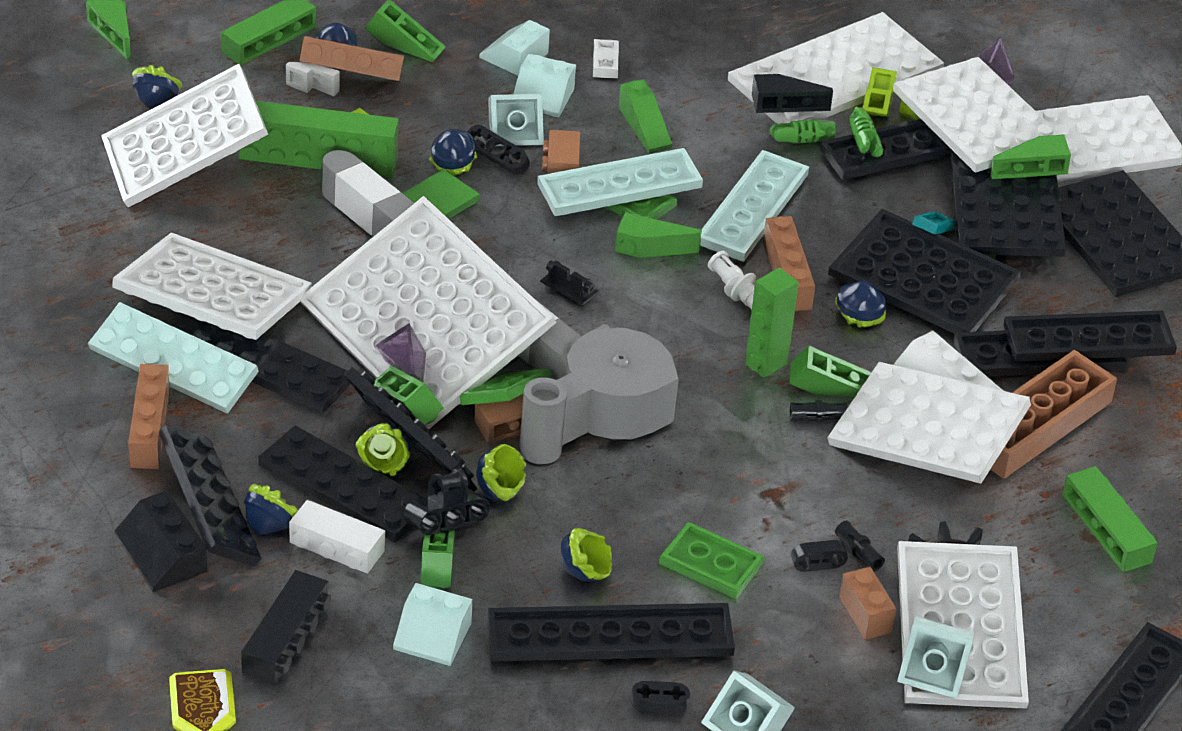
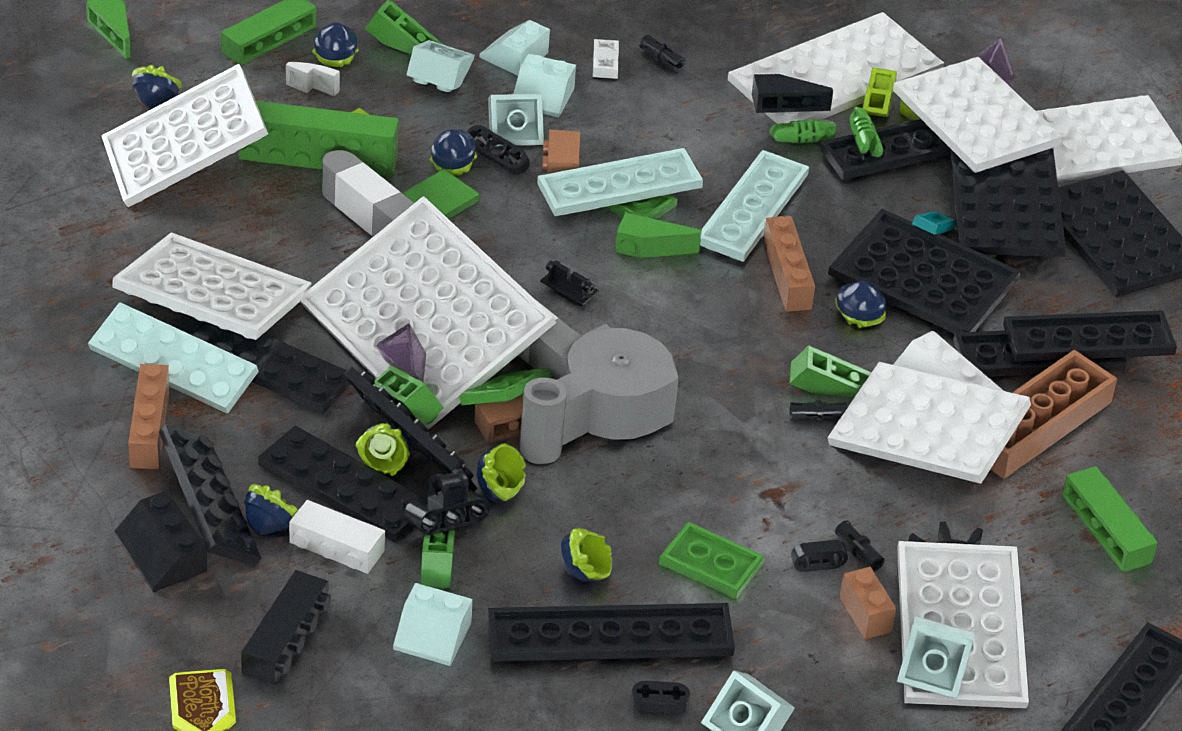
nougat brick [299,36,404,81] -> none
bright green slope [619,79,672,153] -> none
white piece [708,251,756,310] -> none
bright green brick [745,267,799,378] -> none
bright green slope [991,134,1071,179] -> none
none -> light aqua slope [407,40,475,92]
none -> black pin [639,35,686,72]

